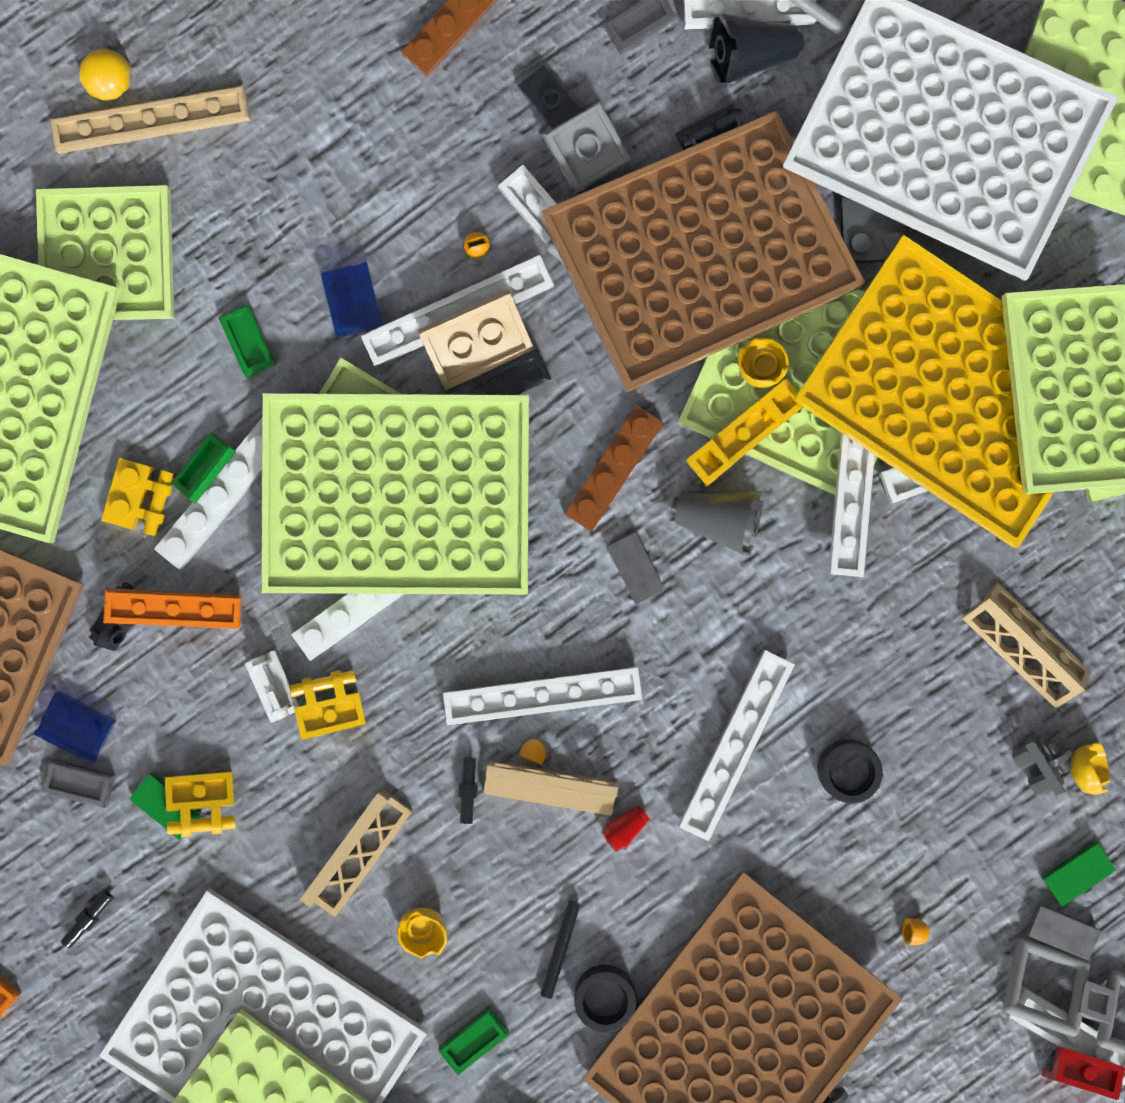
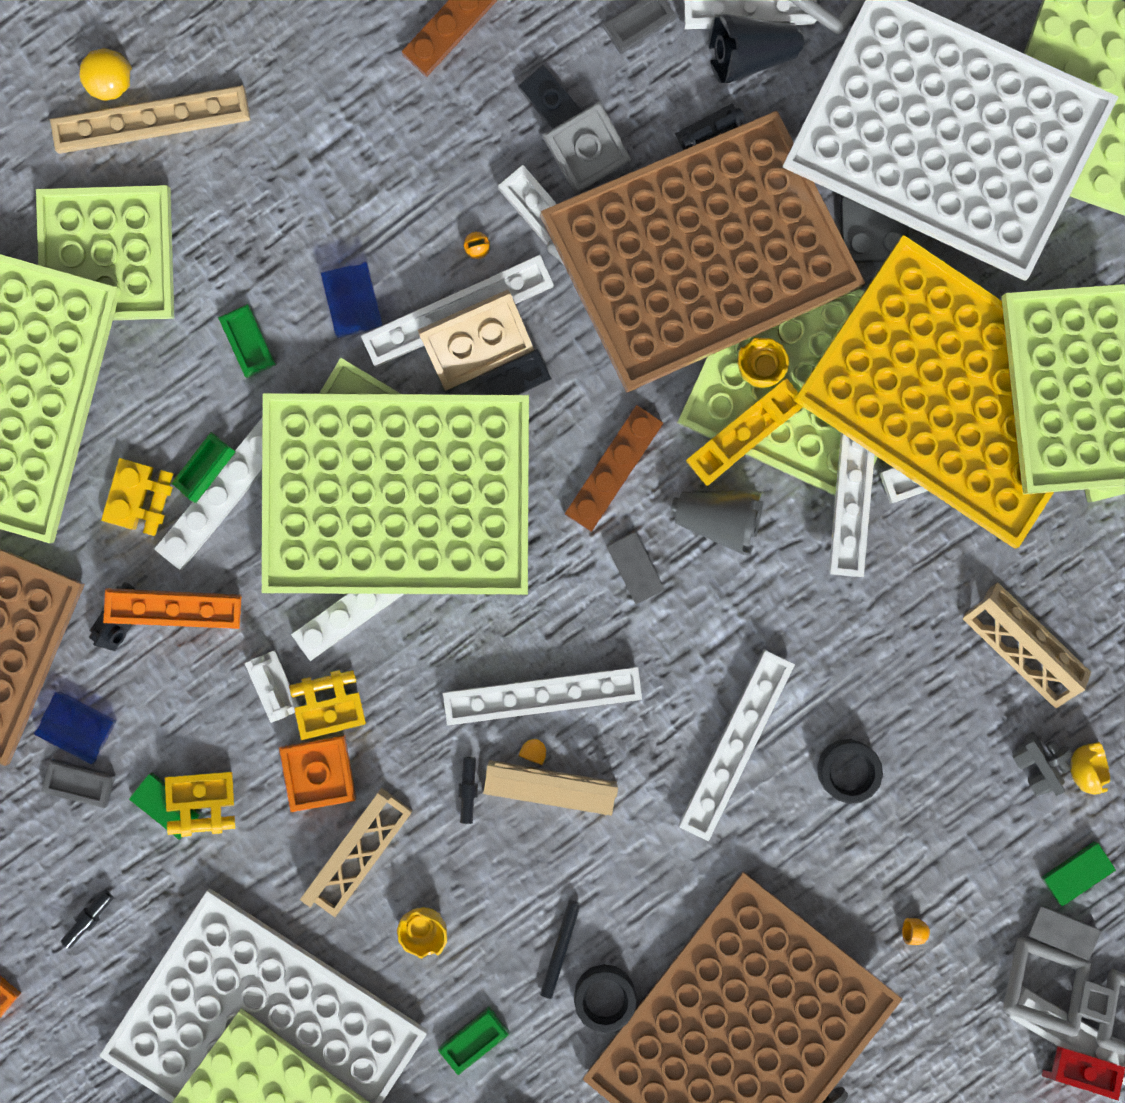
red cone [601,806,650,852] -> none
none -> orange plate [279,735,356,812]

